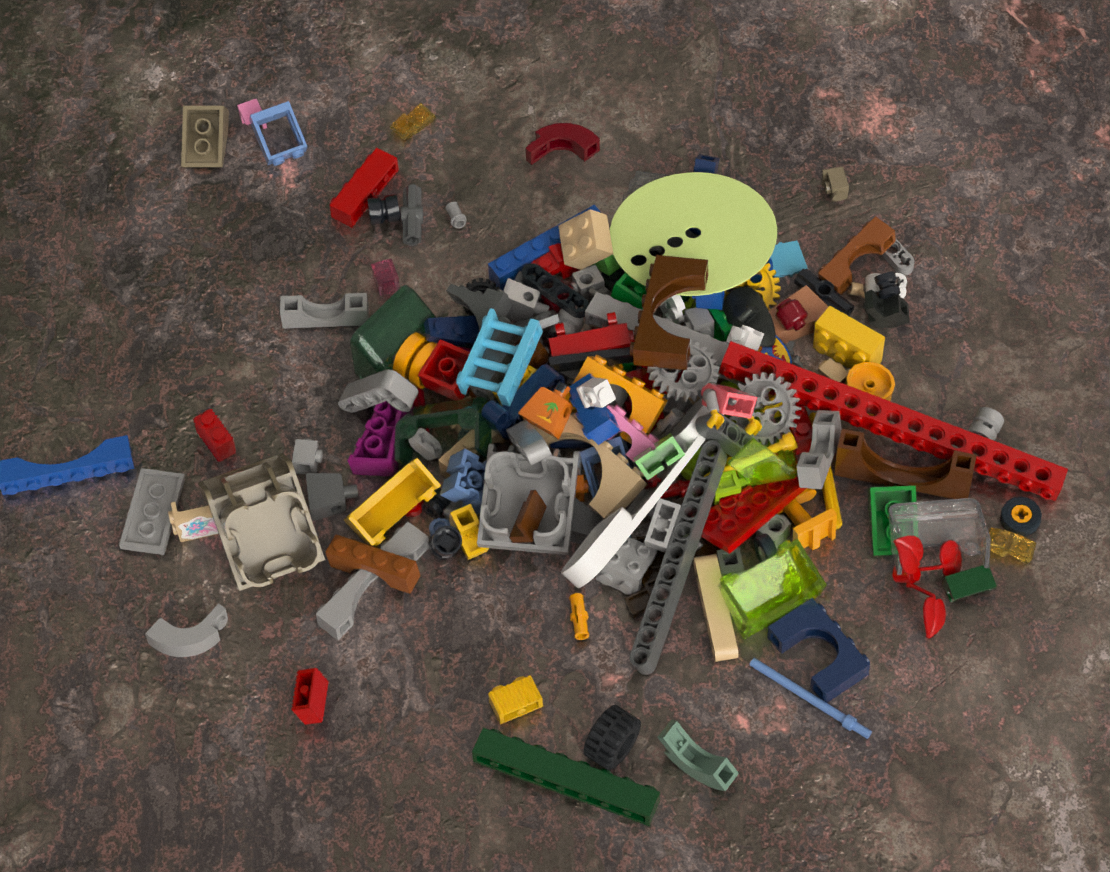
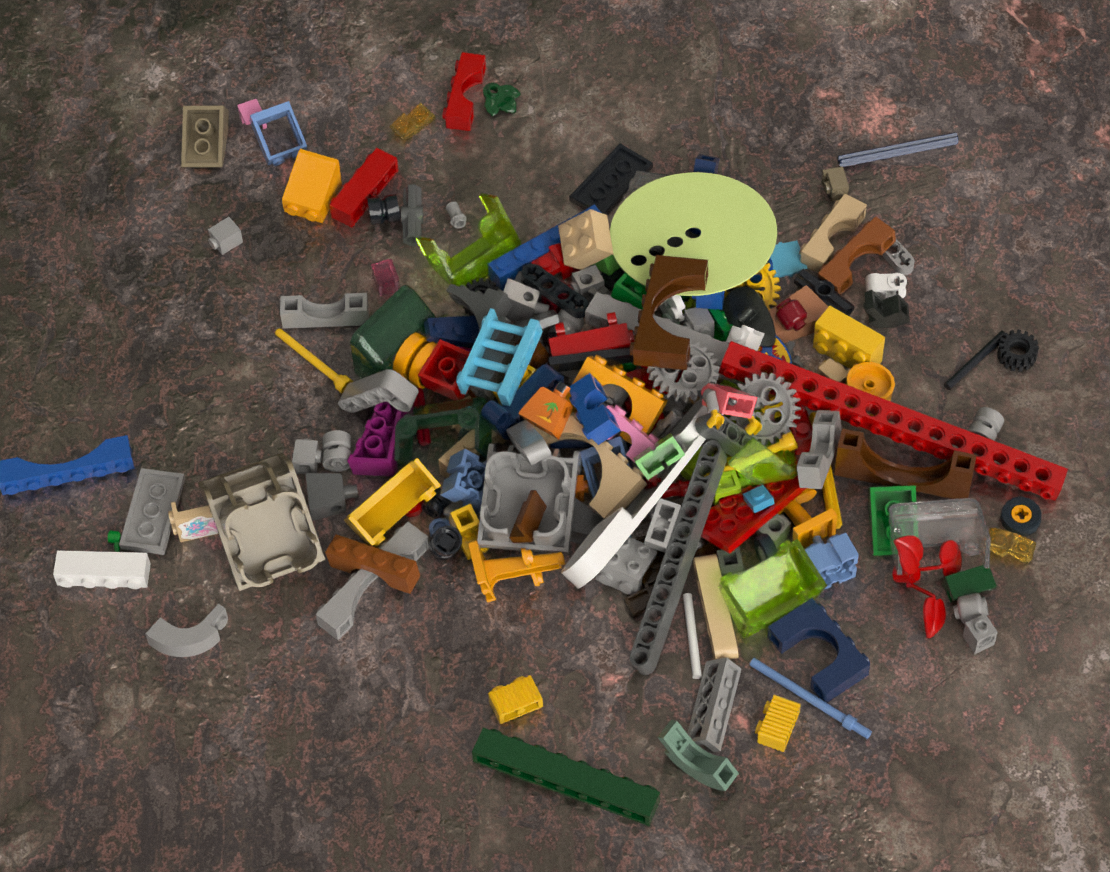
red brick [193,409,236,462] -> none
red brick [291,668,329,725] -> none
light grey beam [408,428,442,460] -> none
dark red arch [525,123,600,165] -> none
light orange pin [569,593,589,640] -> none
white brick [576,377,616,408] -> none
black tyre [583,704,641,771] -> none
tan hand [847,282,865,299] -> none
black wheel [874,272,901,299] -> none
none -> white brick [53,551,151,589]
none -> green hand [108,530,122,552]
none -> light grey brick [208,217,243,255]
none -> yellow piece [275,328,353,394]
none -> light orange slope [282,149,342,223]
none -> light grey wheel [322,430,351,472]
none -> clear neon green windscreen [416,193,522,287]
none -> red arch [442,52,486,131]
none -> light orange piece [468,541,566,603]
none -> dark green plate [483,83,521,116]
none -> black tile [569,143,653,216]
none -> white bar [683,593,702,679]
none -> light grey fence [687,657,741,752]
none -> dark azure plate [743,485,775,513]
none -> yellow brick [755,695,801,752]
none -> tan arch [799,194,867,273]
none -> medium blue brick [802,533,859,593]
none -> axle [837,132,959,167]
none -> black bar [944,330,1005,390]
none -> light grey head [953,593,989,625]
none -> light grey brick [963,614,997,654]
none -> black tyre [997,329,1039,372]

